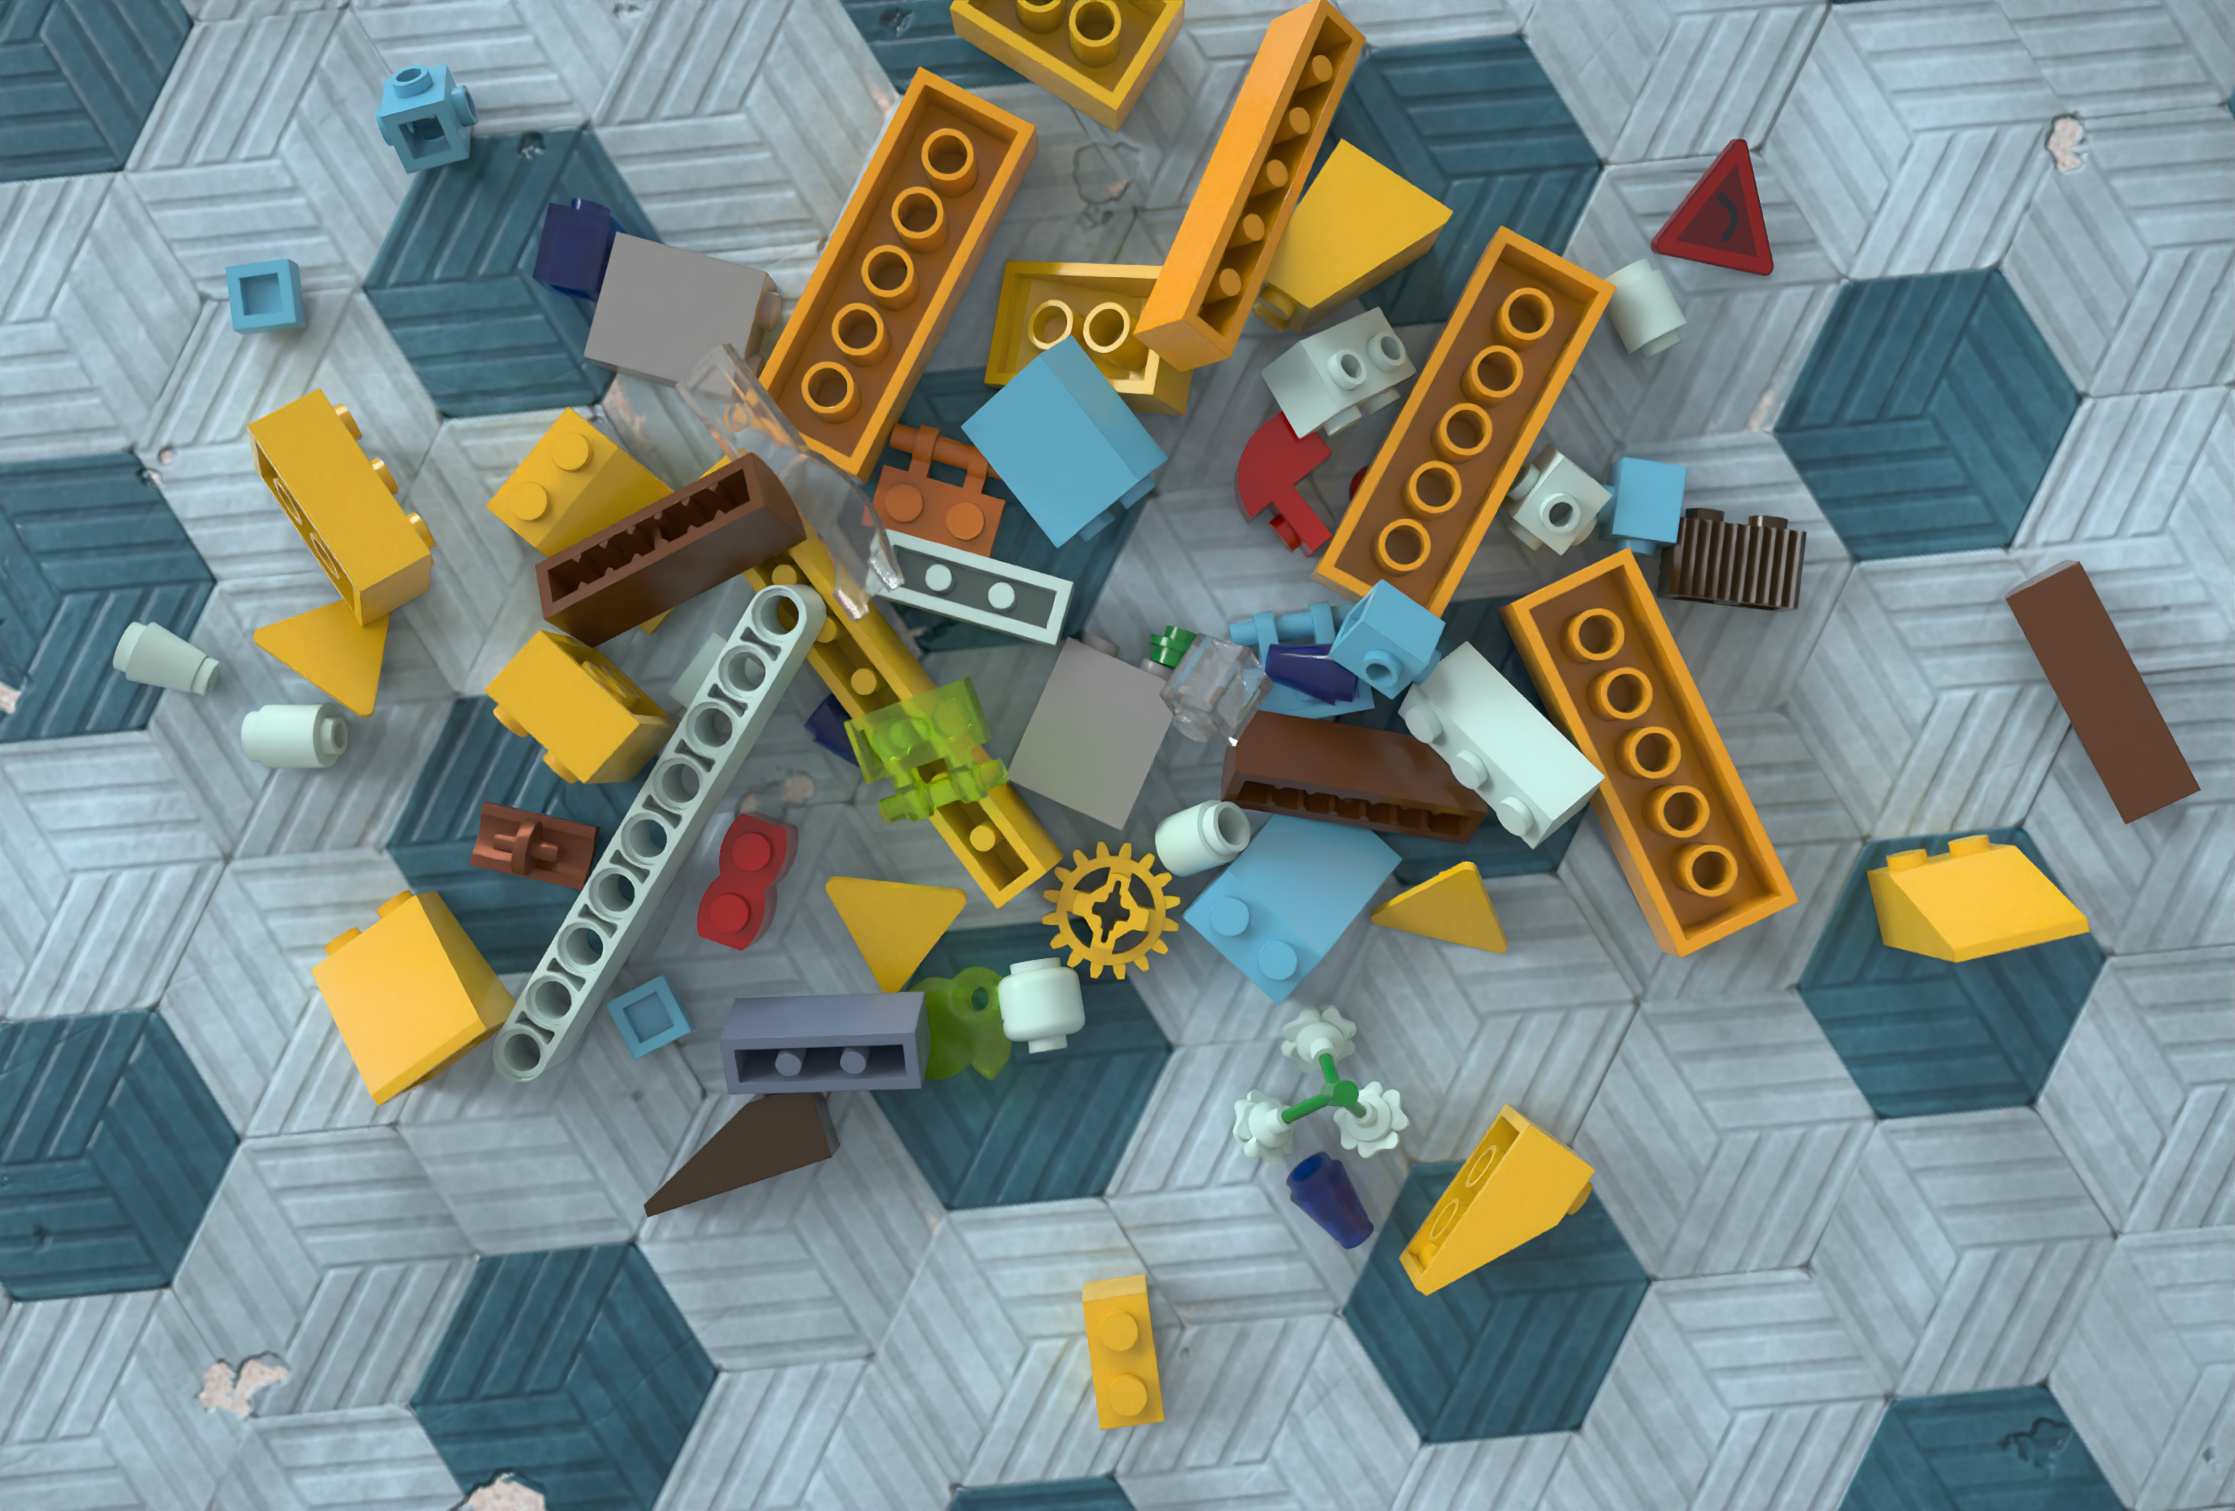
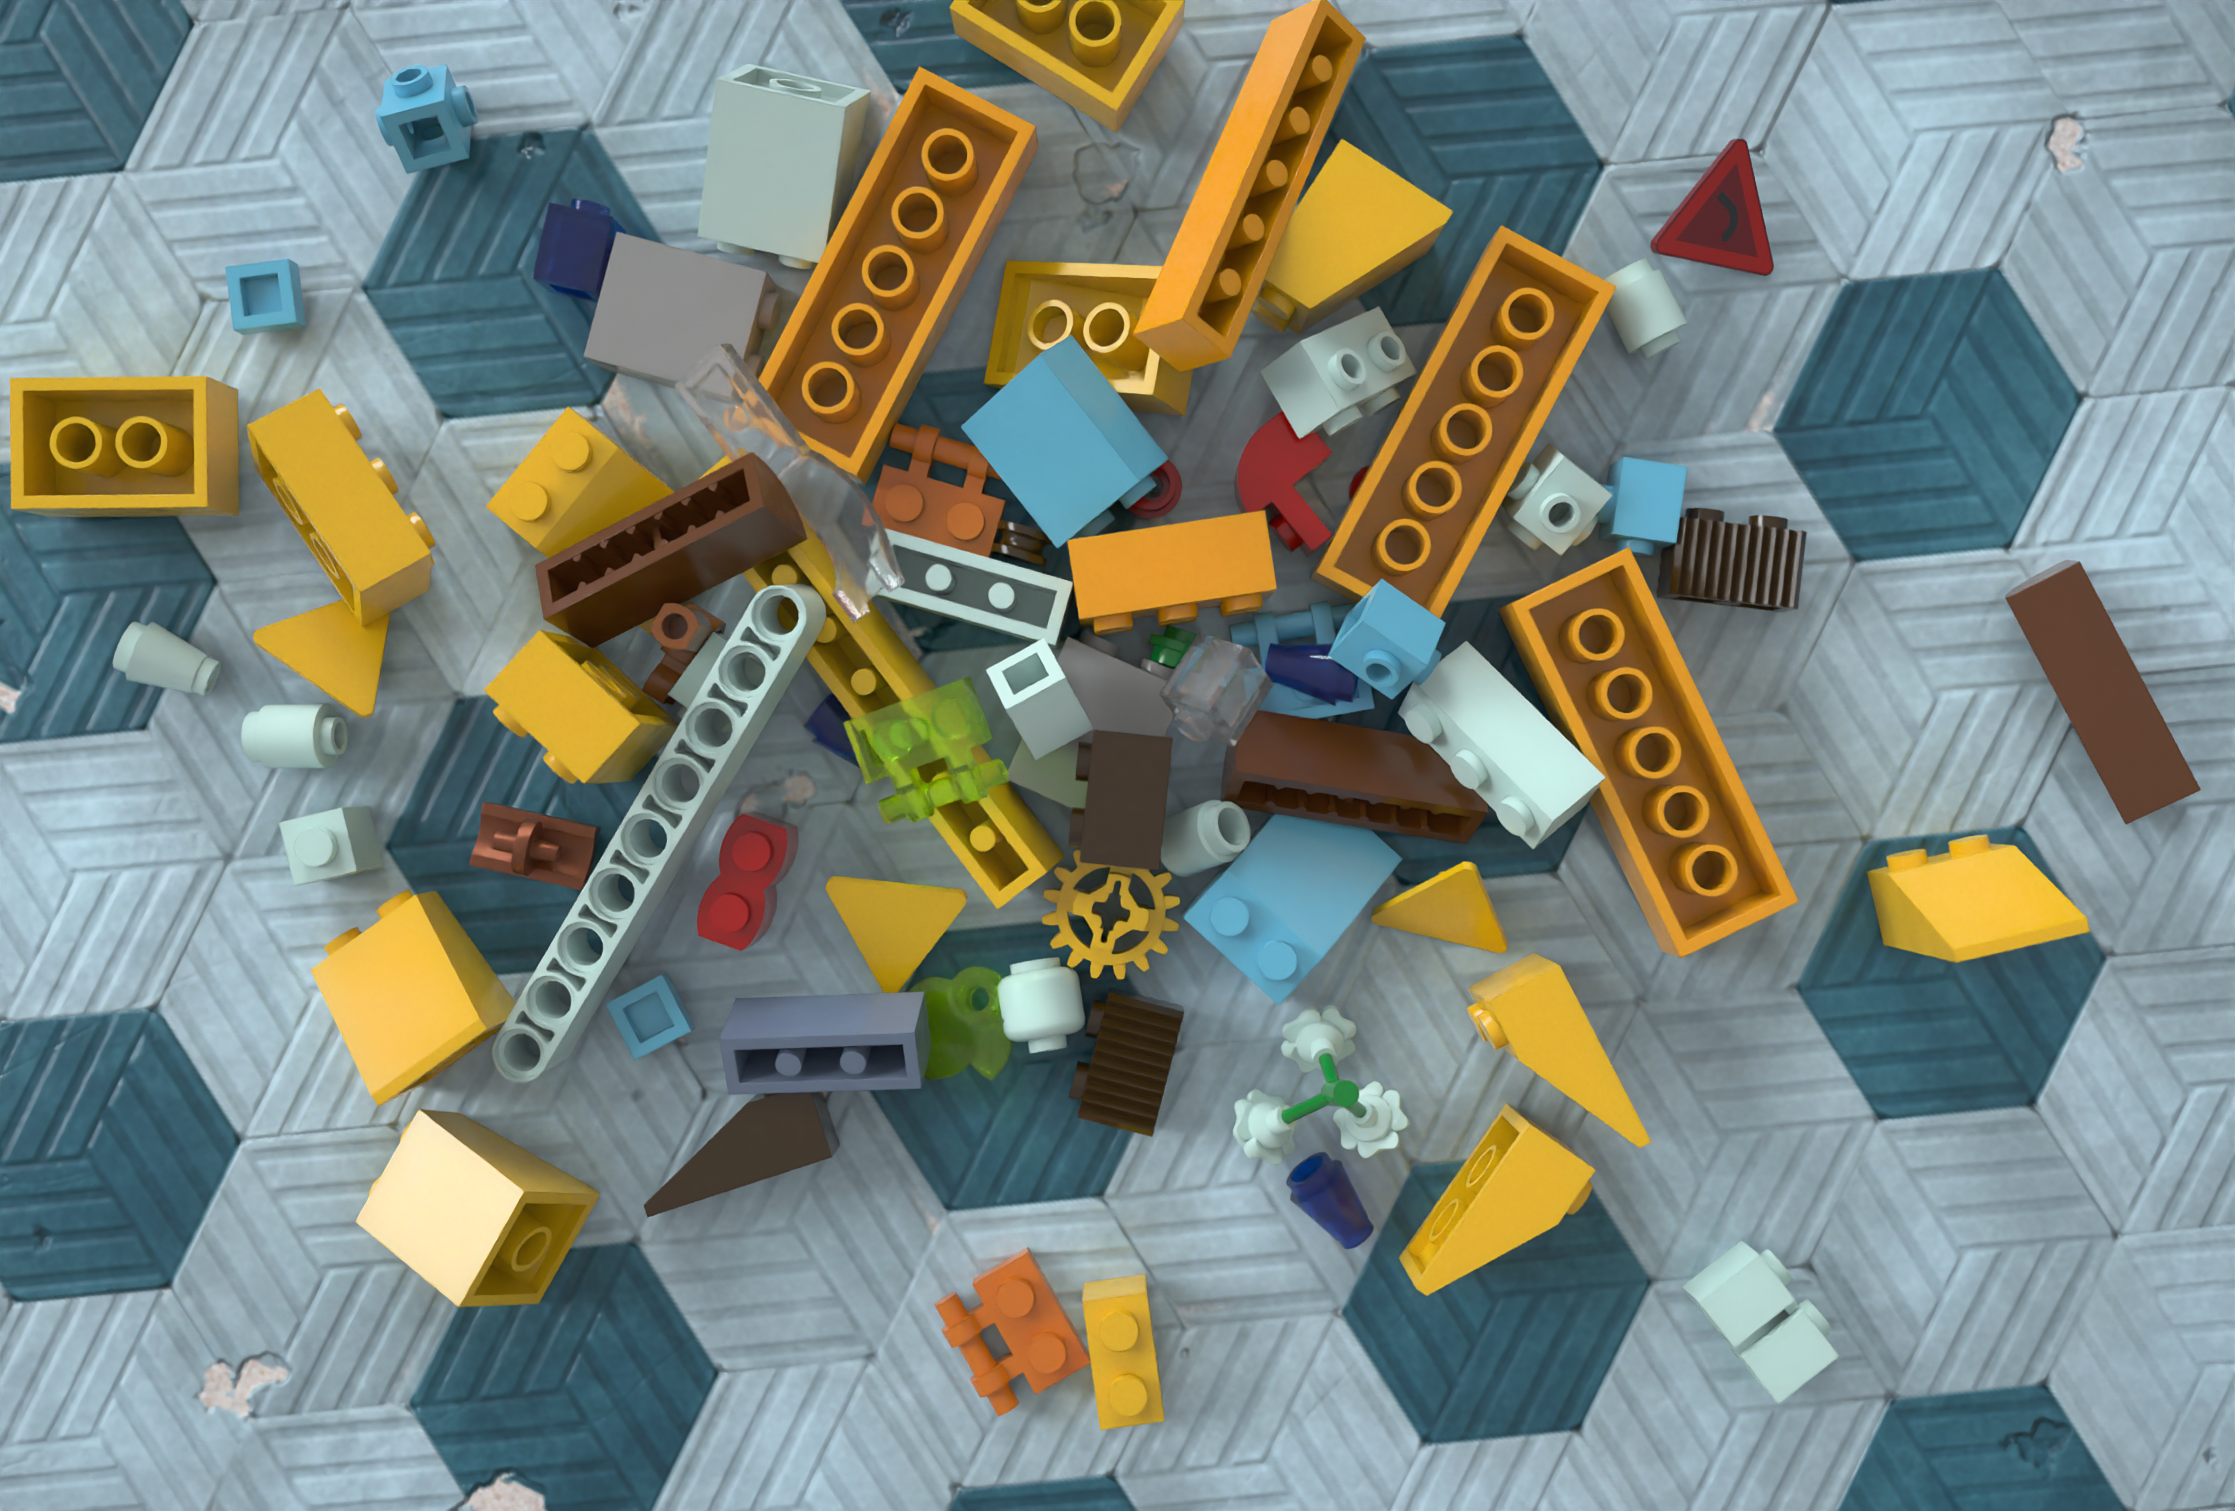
none -> yellow brick [10,376,239,517]
none -> light aqua brick [279,806,383,886]
none -> slope [355,1109,601,1307]
none -> dark orange bar [642,602,726,705]
none -> light aqua slope [697,64,871,269]
none -> orange plate [934,1247,1091,1416]
none -> light aqua brick [986,638,1094,760]
none -> dark brown bush [991,520,1052,568]
none -> light orange brick [1067,510,1277,636]
none -> dark brown brick [1068,729,1173,870]
none -> dark brown brick [1069,987,1184,1137]
none -> red plate [1128,460,1182,519]
none -> yellow slope [1466,953,1651,1148]
none -> light aqua piece [1682,1240,1839,1404]

